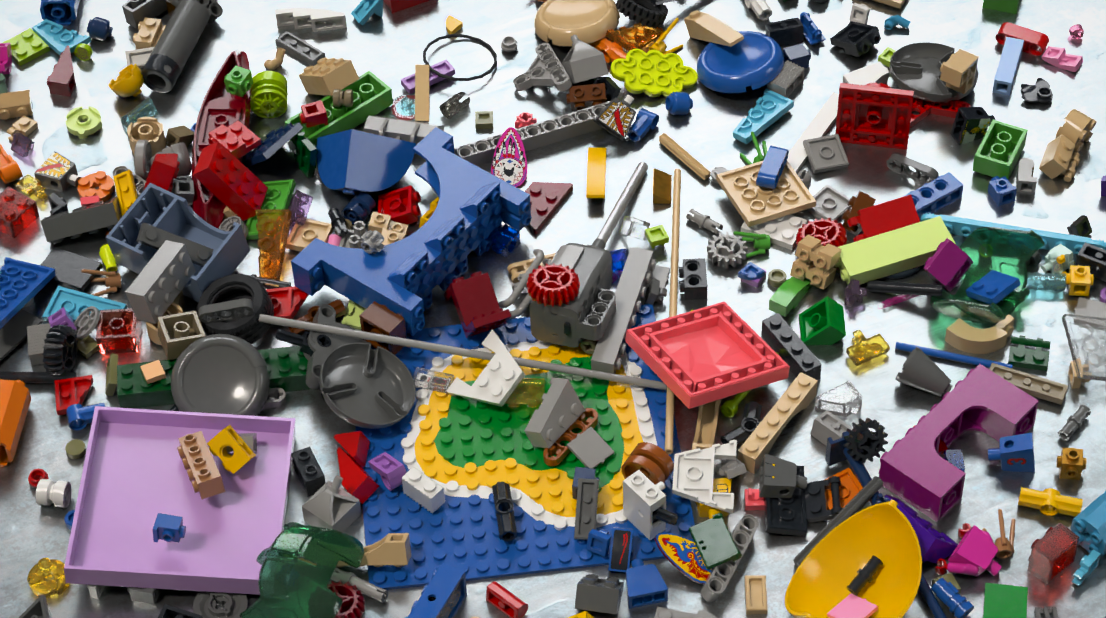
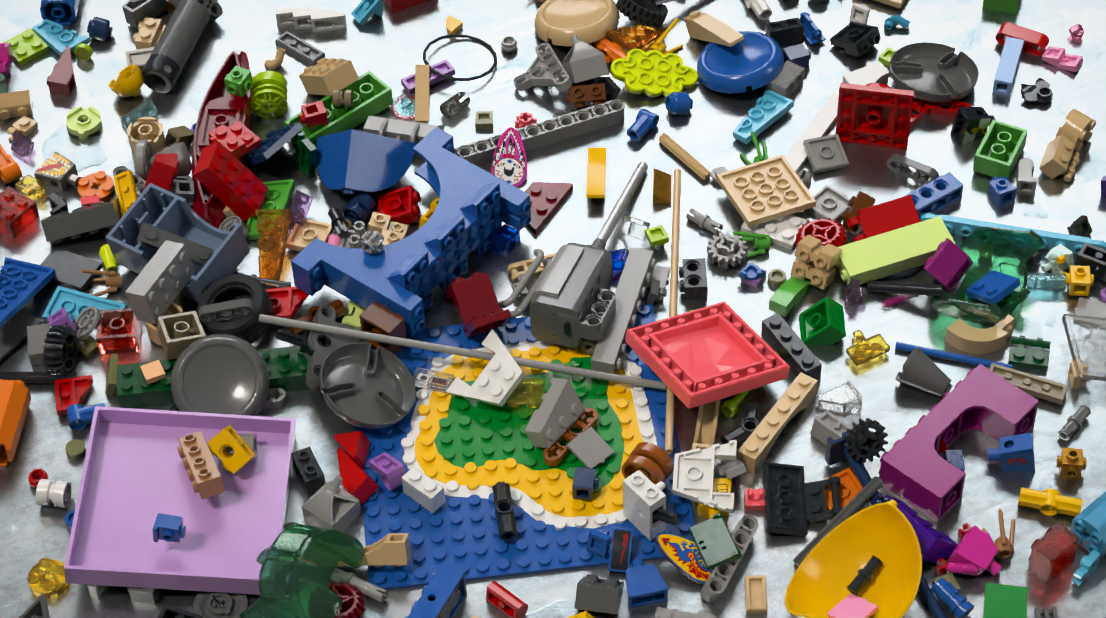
red gear [527,263,580,307] -> none
dark grey tile [574,478,599,541] -> none
torso [593,94,636,140] -> none
beam [756,145,789,190] -> none
dark grey torso [759,454,807,498] -> none
tan brick [940,49,979,94] -> none

